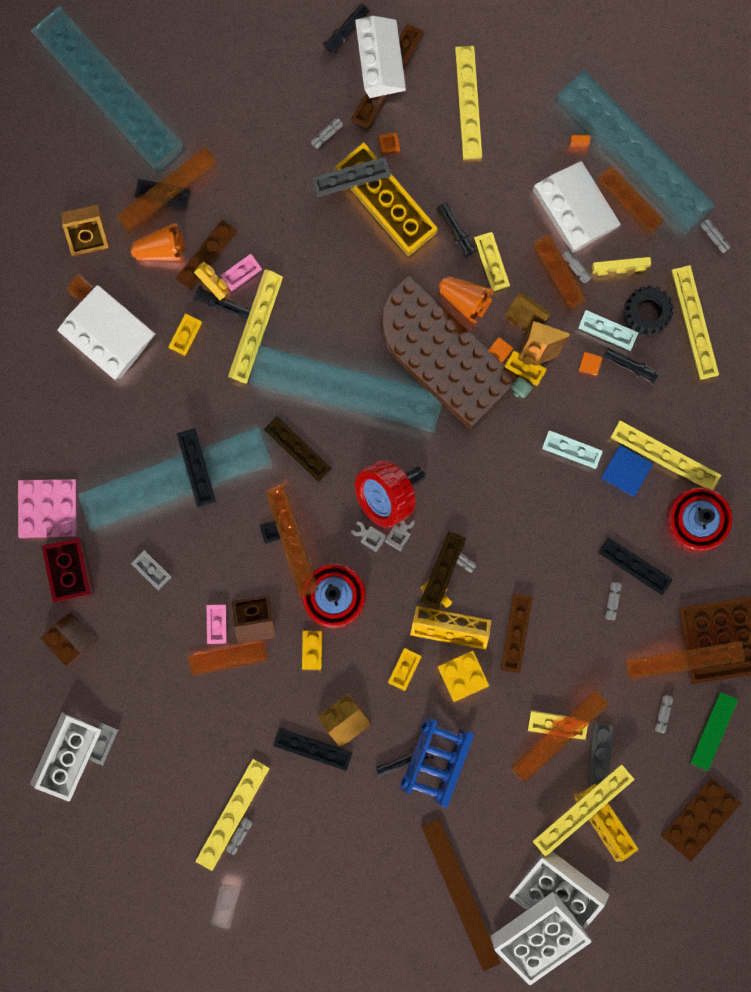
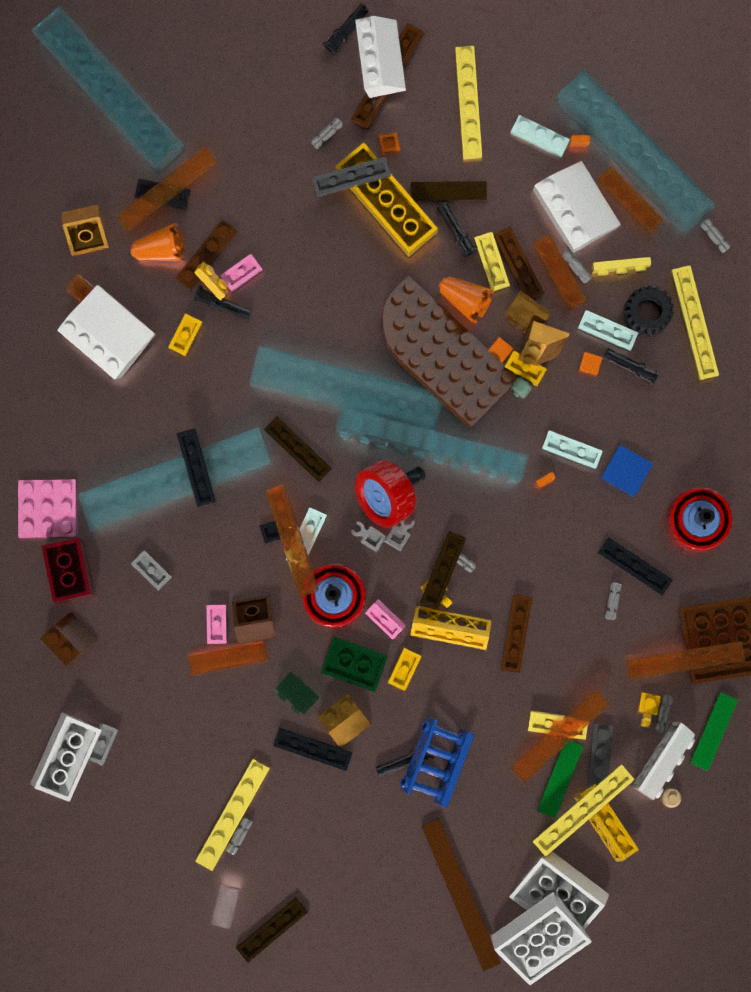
light yellow plate [228,270,283,384] -> none
yellow plate [302,631,322,670] -> none
yellow brick [437,651,489,702] -> none
light yellow plate [610,421,721,490] -> none
reddish brown plate [661,777,741,862] -> none
none -> dark brown tile [236,897,308,963]
none -> clear green brick [275,671,320,715]
none -> light aqua plate [285,507,327,568]
none -> dark green plate [321,637,388,692]
none -> clear light blue brick [335,407,529,484]
none -> bright pink plate [365,599,406,639]
none -> dark brown tile [411,181,487,202]
none -> reddish brown plate [493,226,545,300]
none -> light aqua plate [511,115,570,158]
none -> orange tile [535,472,555,489]
none -> green tile [537,739,584,818]
none -> white slope [632,722,695,800]
none -> yellow plate [637,692,661,728]
none -> tan piece [661,788,681,808]

